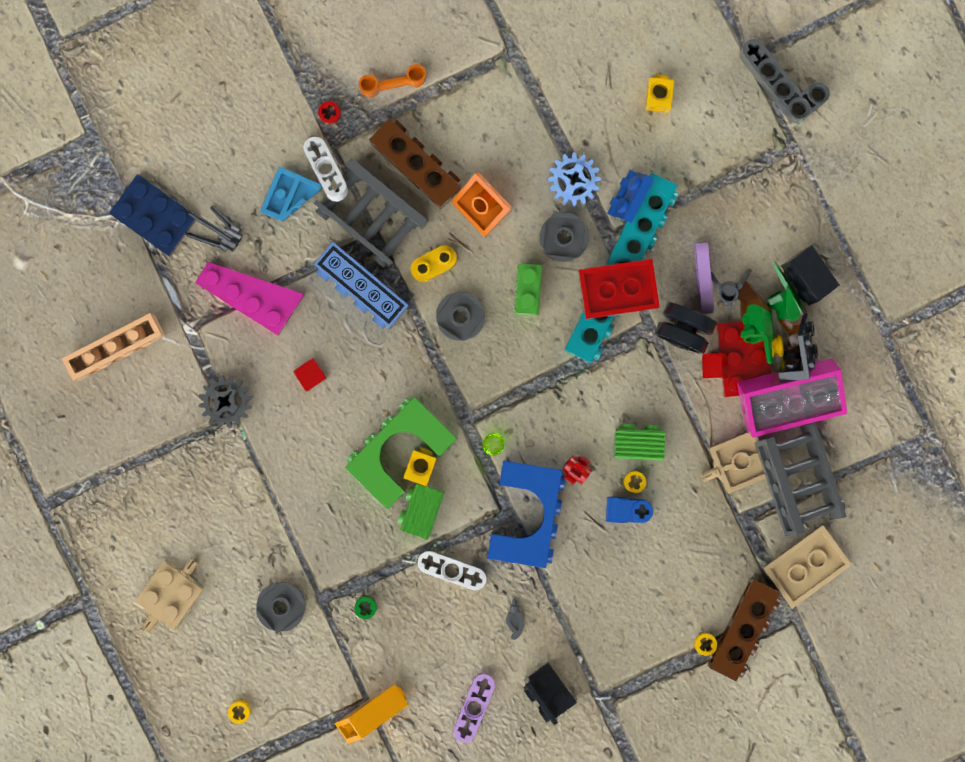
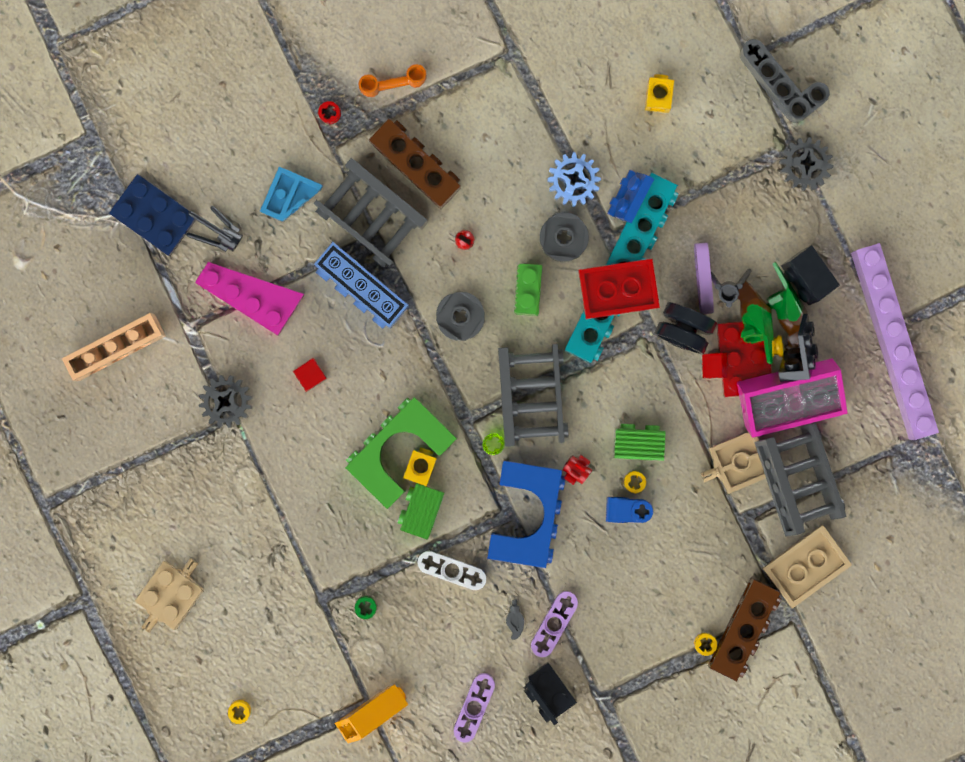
dark grey plate [256,582,306,632] -> none
white beam [303,137,348,201] -> none
yellow plate [410,245,457,282] -> none
orange slope [451,172,512,237] -> none
none -> red hinge [455,230,475,250]
none -> dark grey fence [498,344,569,447]
none -> lavender beam [531,591,578,657]
none -> dark grey gear [779,137,834,192]
none -> lavender brick [851,243,939,440]

